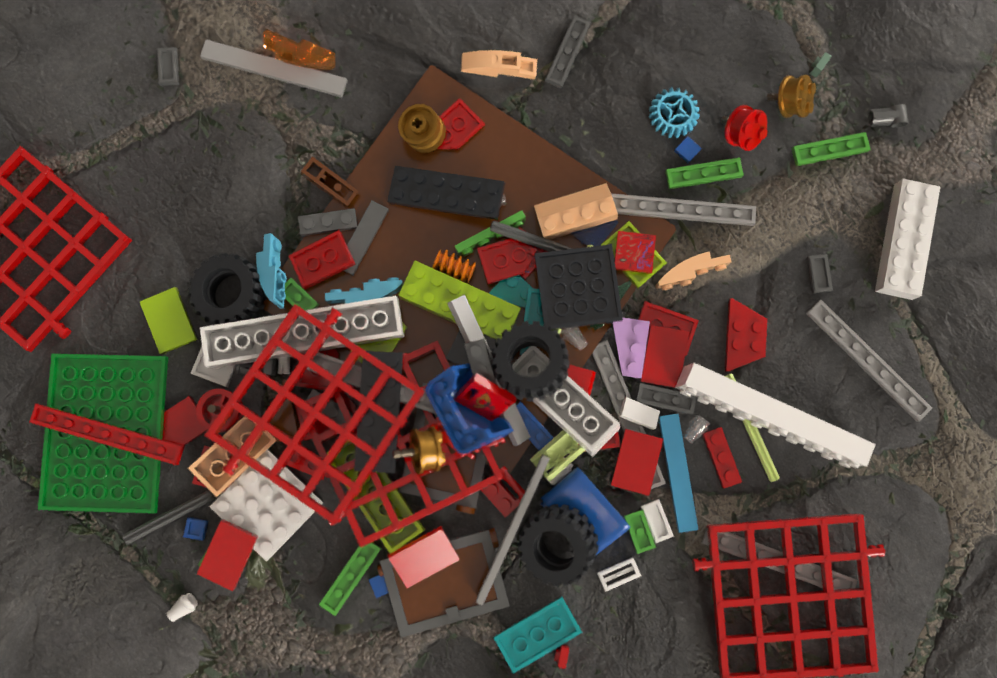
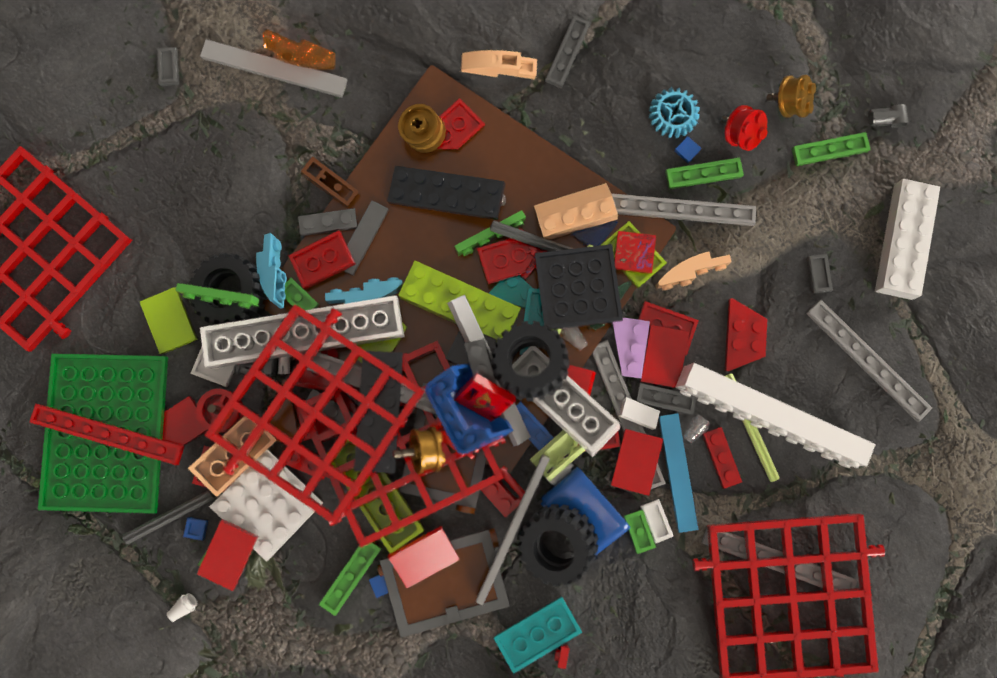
orange piece [433,249,476,282] -> none
white tile [597,557,641,592] -> none
sand green plate [810,52,831,78] -> none
none -> bright green plate [176,283,259,309]

